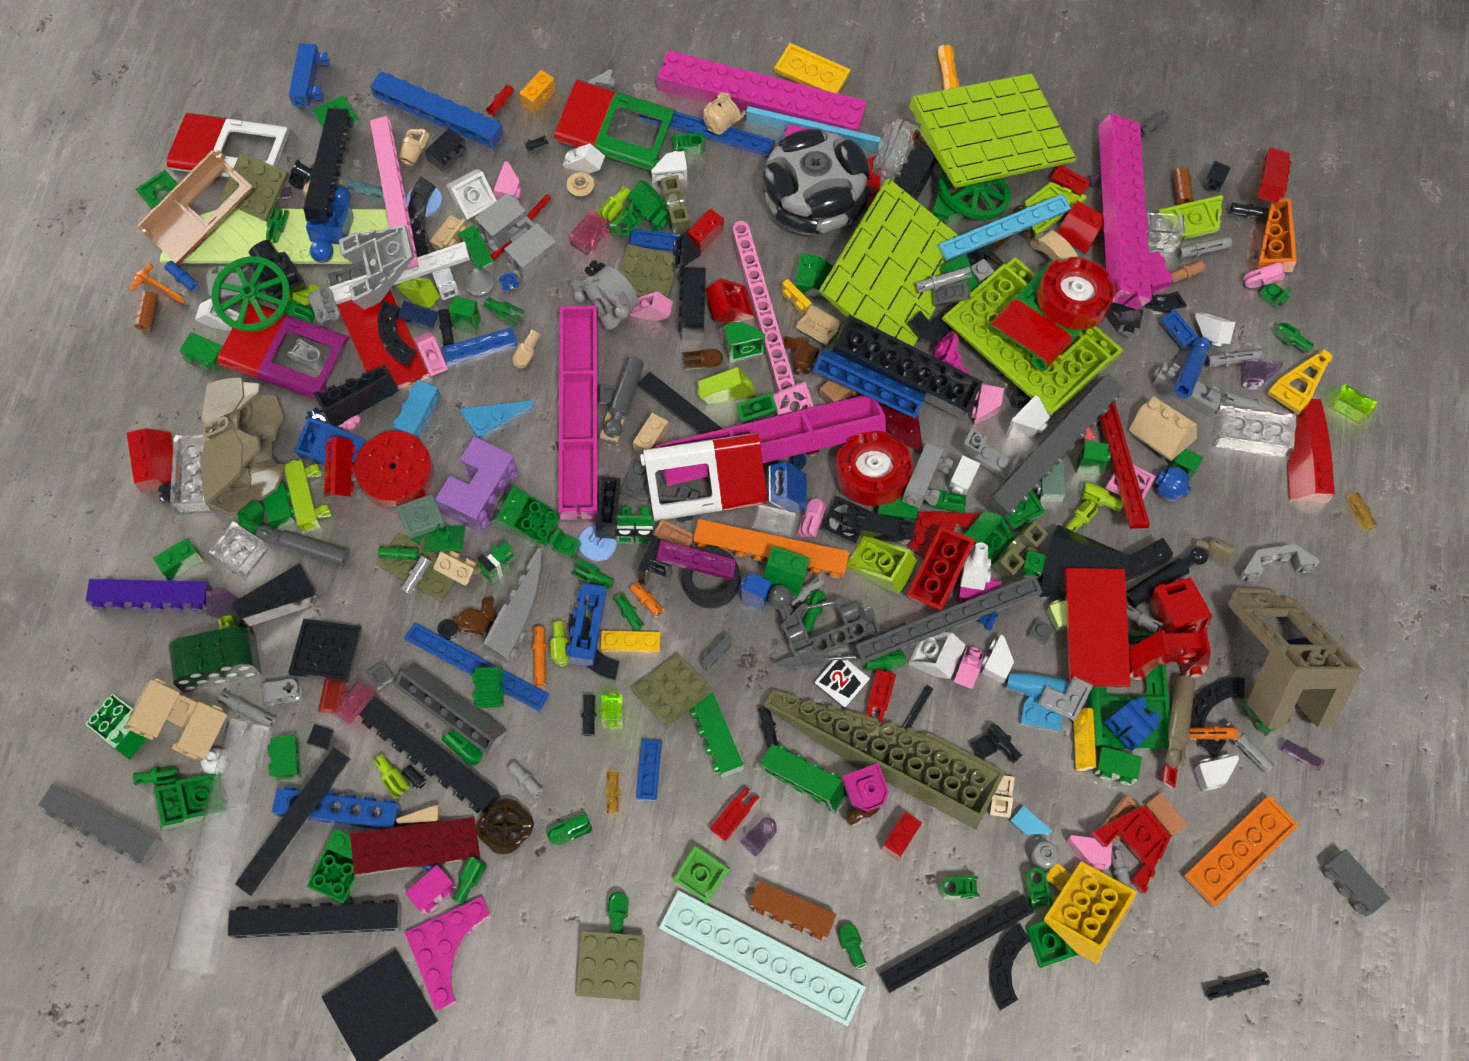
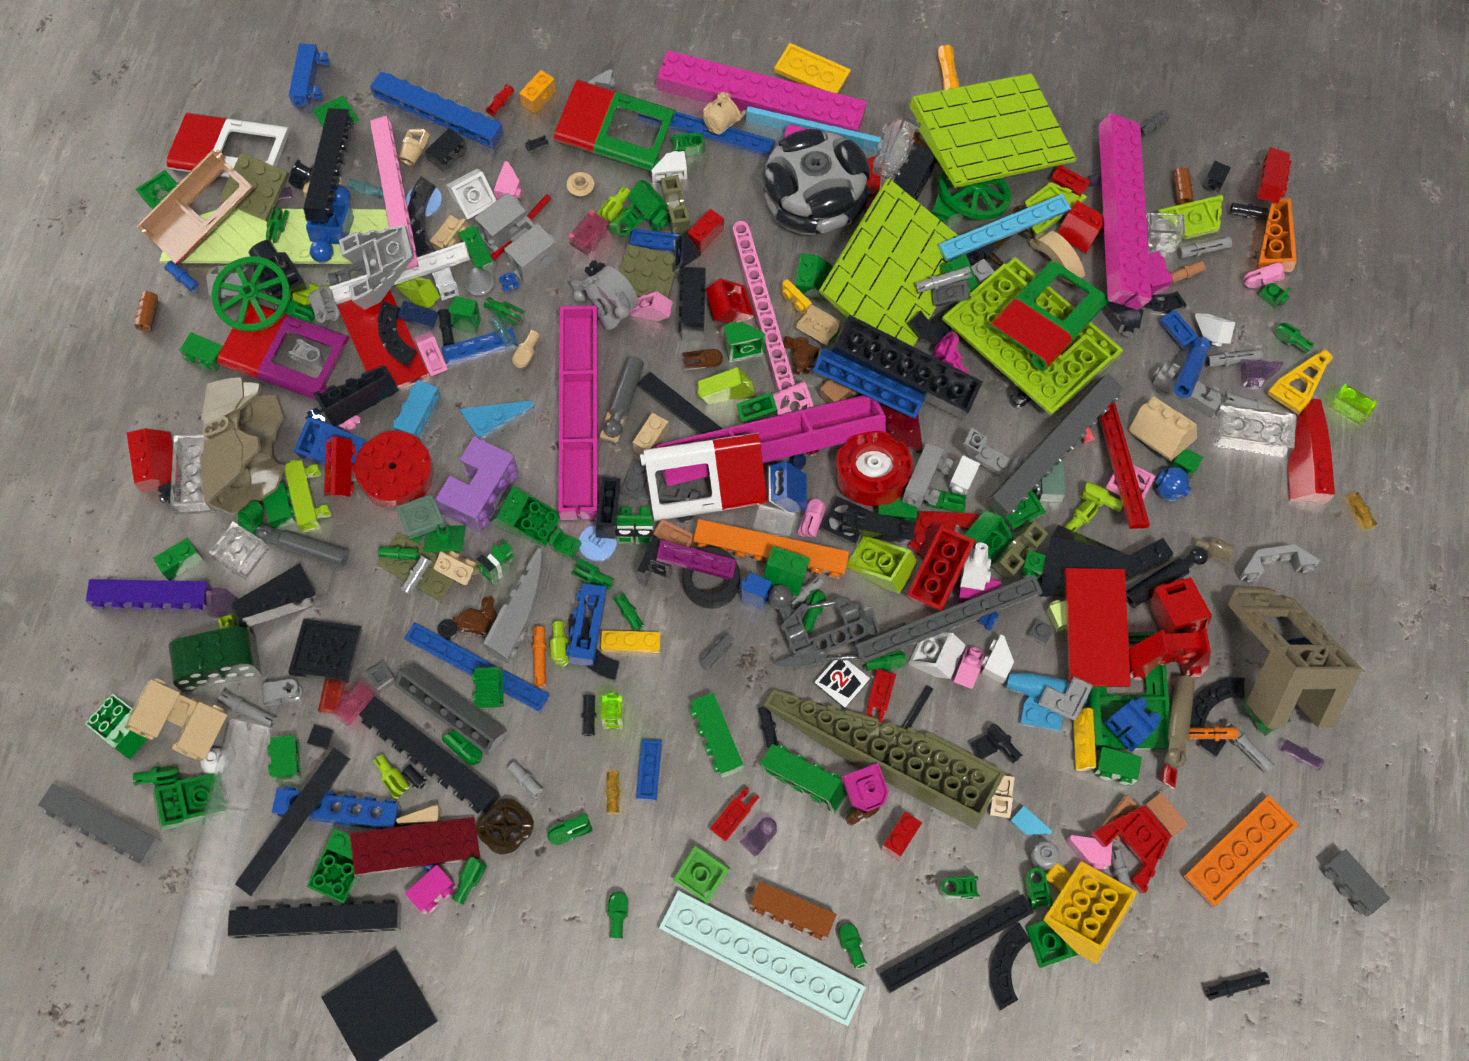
orange piece [129,263,185,304] -> none
white slope [195,299,239,331] -> none
dark pink plate [405,896,491,1011] -> none
white slope [563,144,605,174] -> none
olive plate [576,930,645,1001] -> none
dark grey plate [598,384,617,405] -> none
orange pin [630,582,664,617] -> none
olive plate [631,653,713,728] -> none
bright pink slope [971,384,1004,426] -> none
white slope [1006,395,1050,438] -> none
red piece [1037,257,1116,330] -> none
green brick [1076,440,1111,476] -> none
light grey pin [1127,605,1164,634] -> none
white slope [1194,754,1239,792] -> none
none -> clear light blue pin [489,315,516,348]

